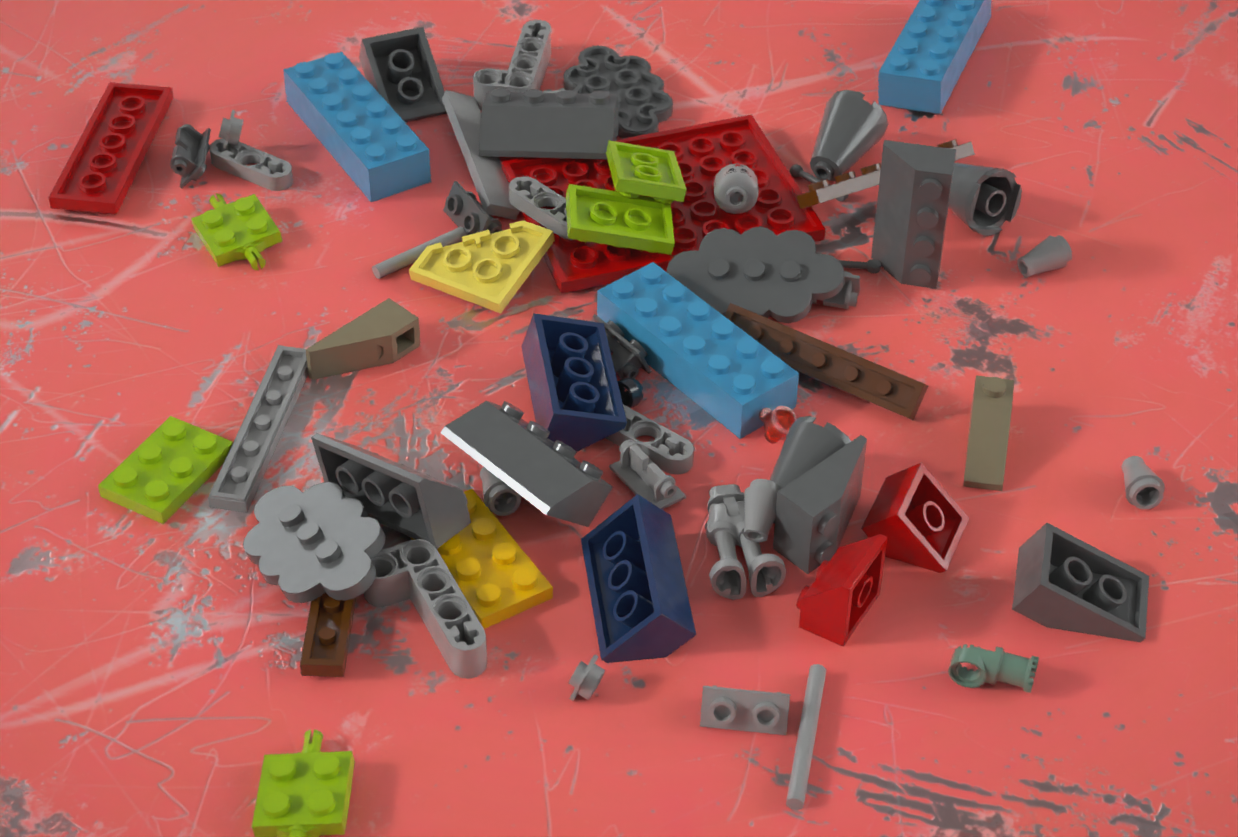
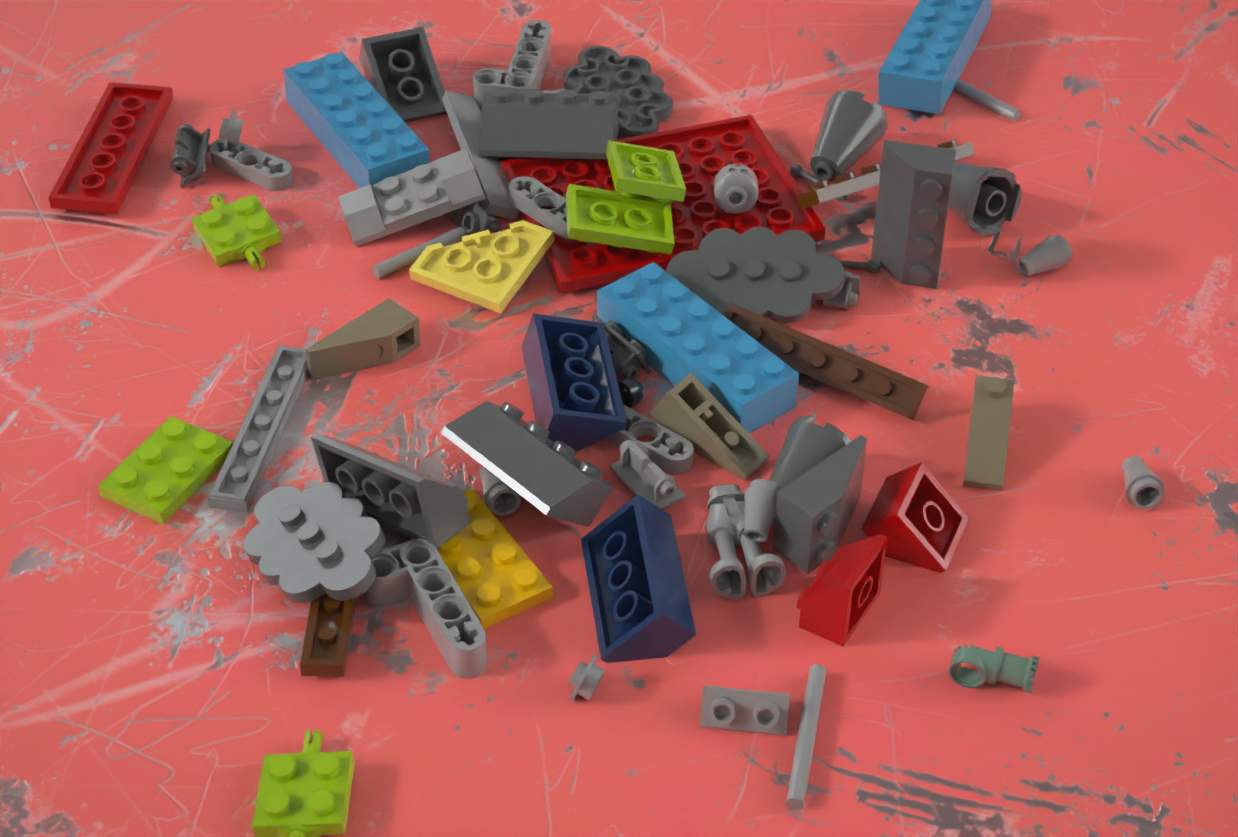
clear red plate [759,406,798,444] -> none
dark grey slope [1012,523,1149,642] -> none
none -> light grey piece [339,148,485,247]
none -> dark tan slope [650,373,770,480]
none -> light grey bar [953,79,1021,122]

